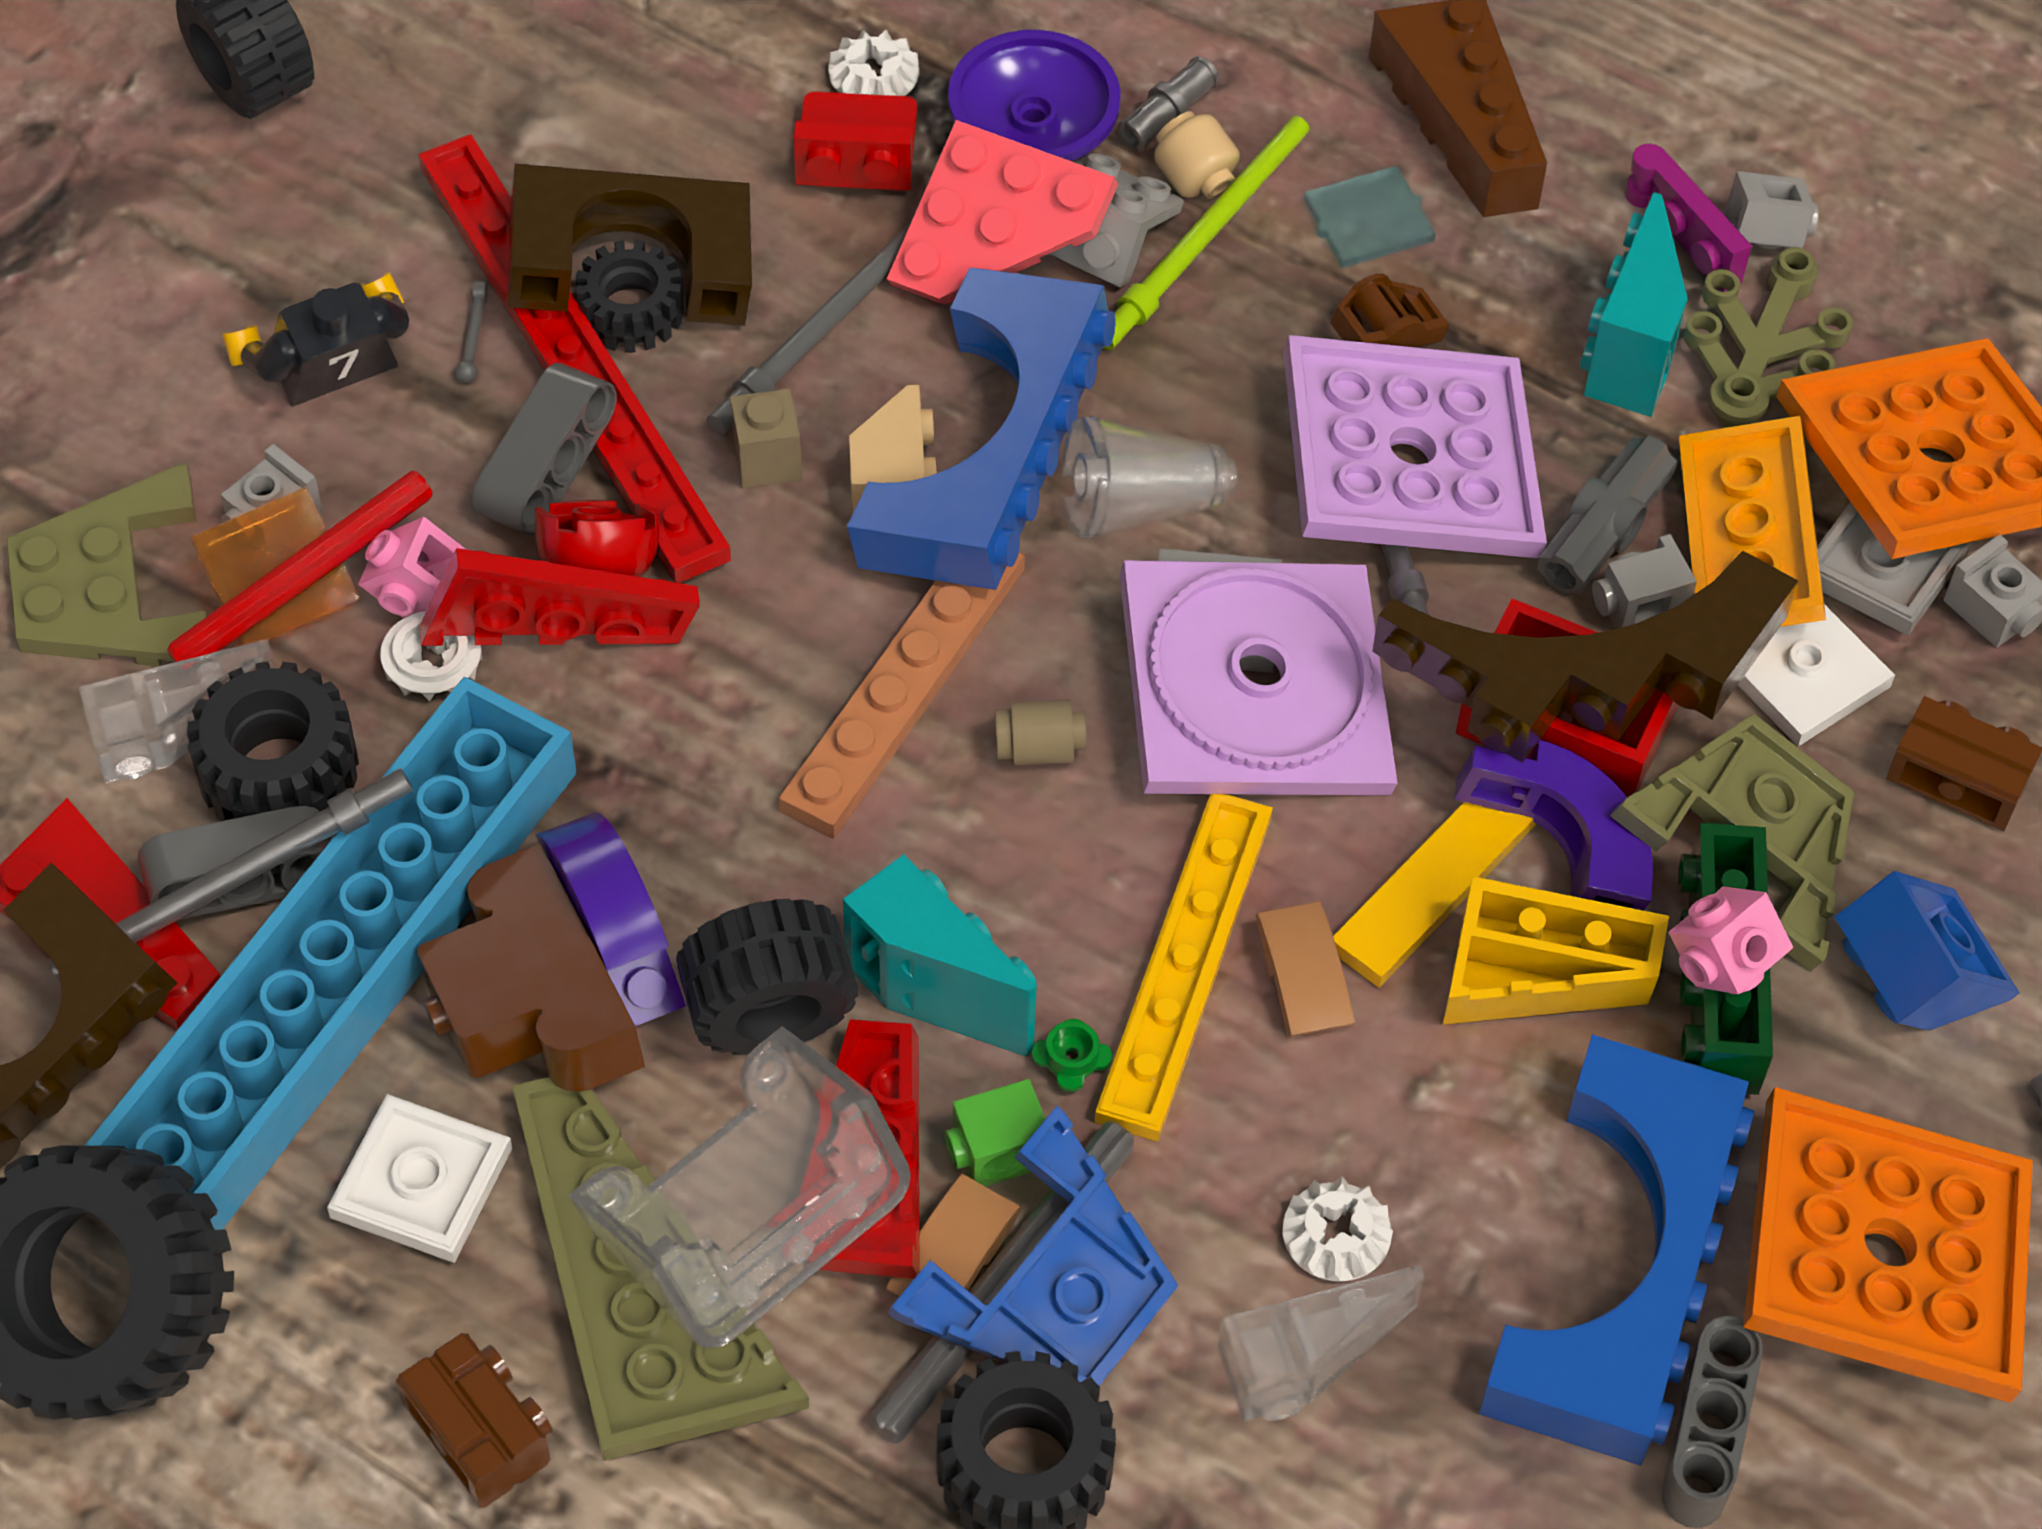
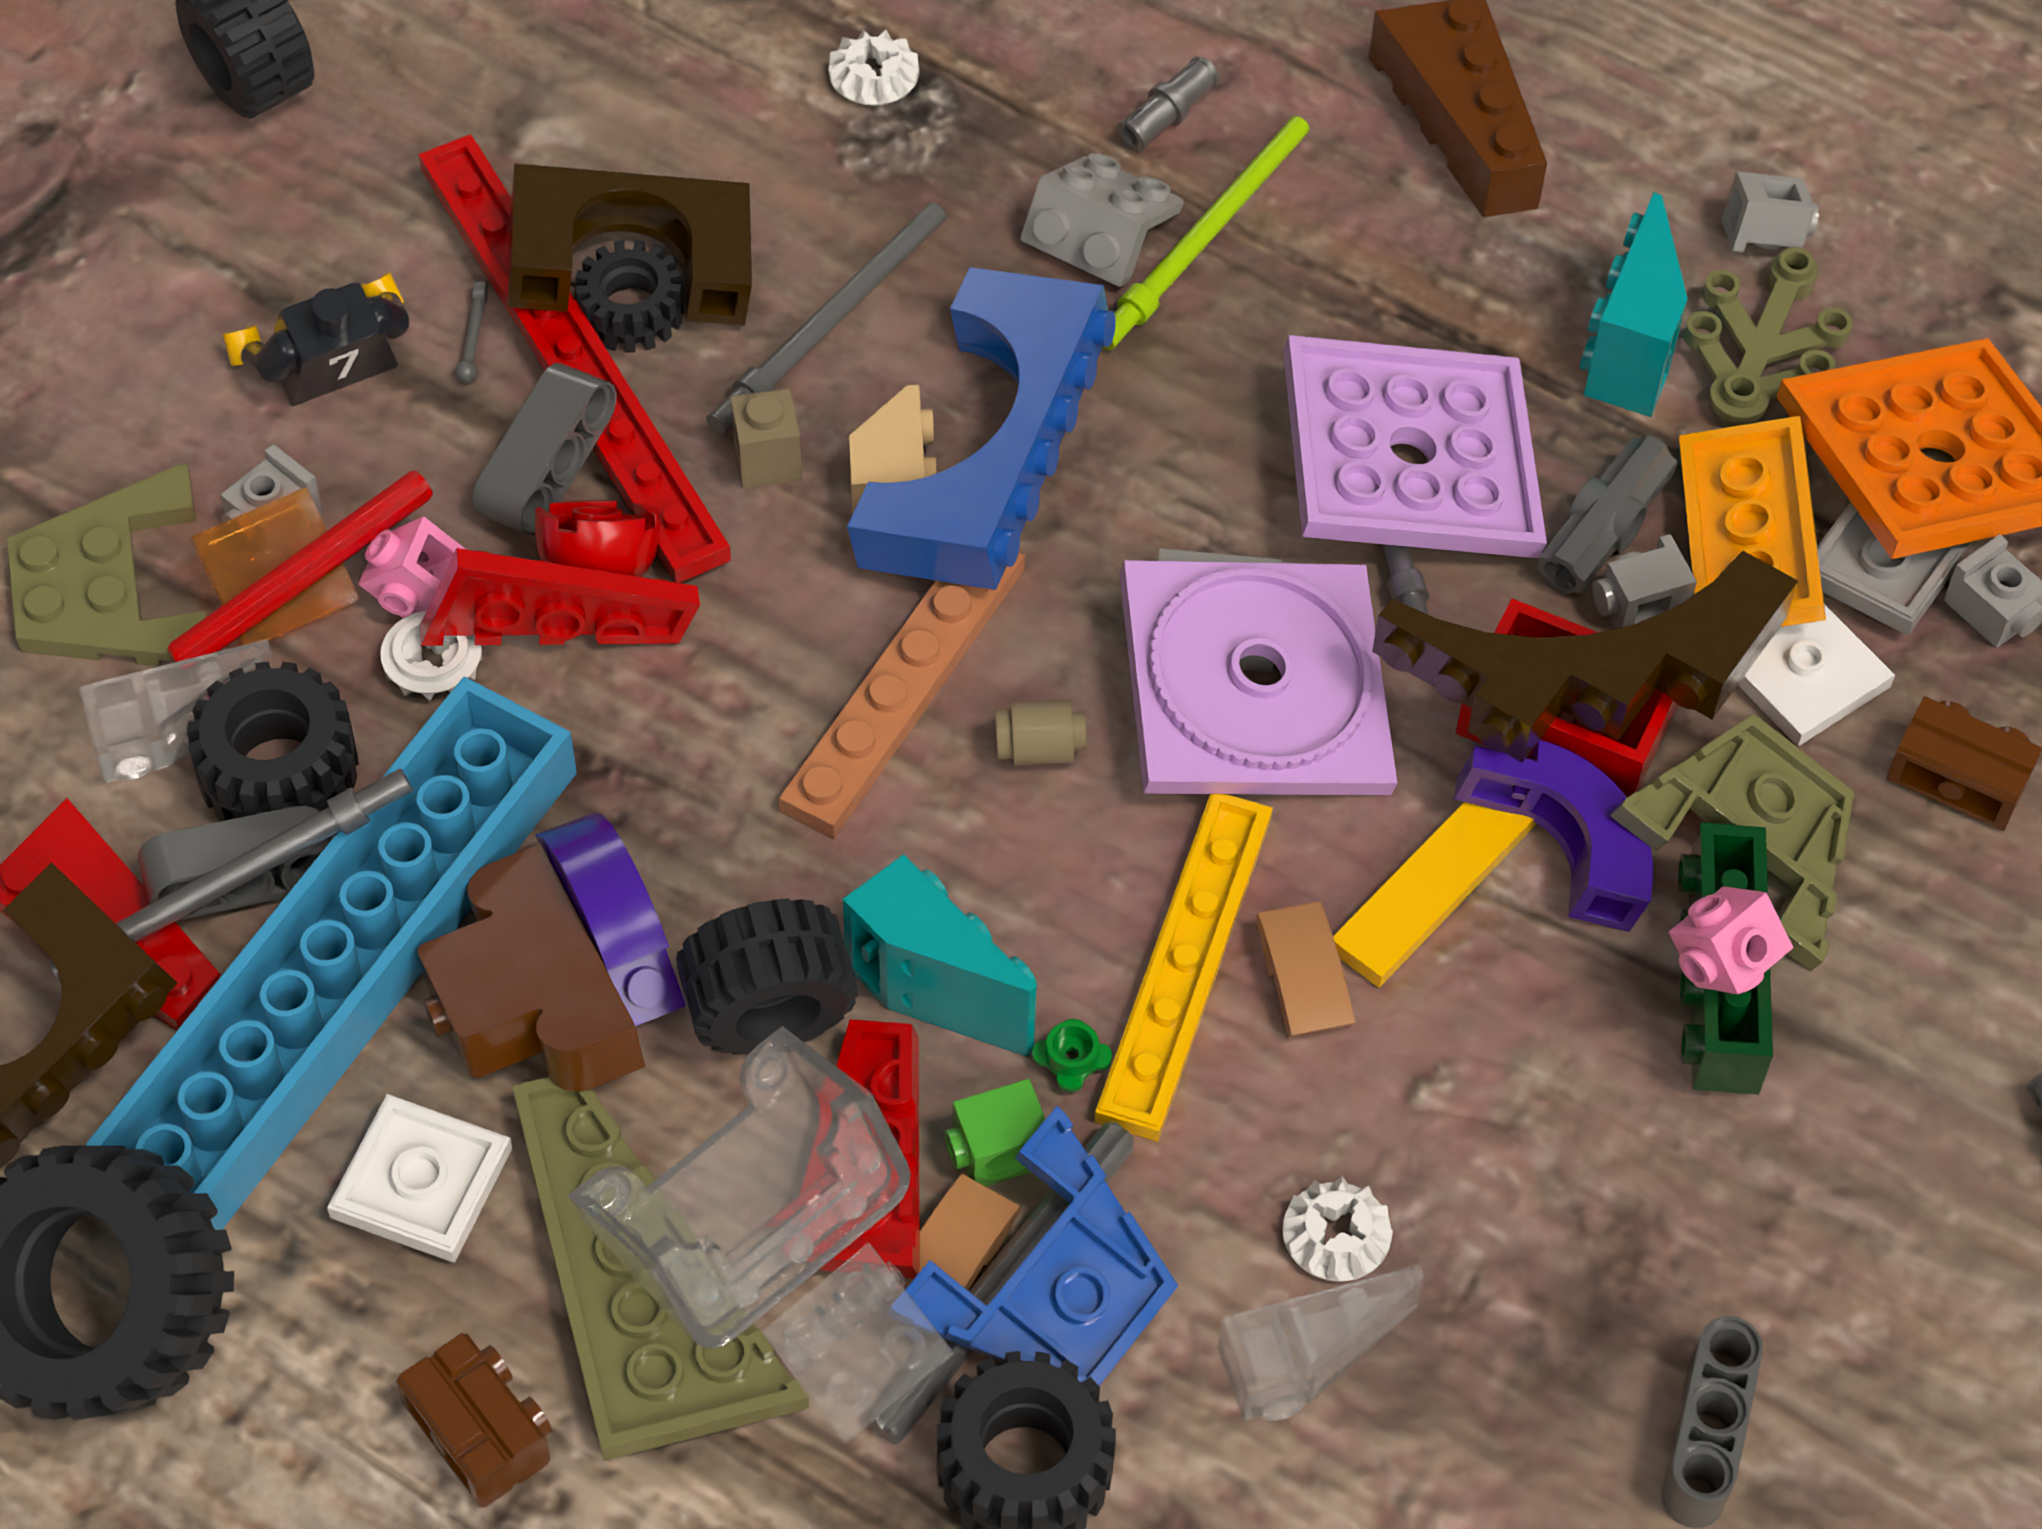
red bracket [794,91,917,191] -> none
coral plate [887,120,1119,305] -> none
dark purple dish [948,30,1120,161] -> none
clear cone [1062,416,1237,539] -> none
tan head [1154,111,1240,200] -> none
clear light blue piece [1304,166,1436,268] -> none
reddish brown piece [1330,273,1450,348] -> none
yellow wedge [1442,876,1669,1025] -> none
blue arch [1479,1034,1755,1466] -> none
magenta plate [1625,144,1752,292] -> none
orange piece [1743,1087,2033,1403] -> none
blue slope [1834,871,2020,1031] -> none
none -> clear hinge [762,1243,955,1443]

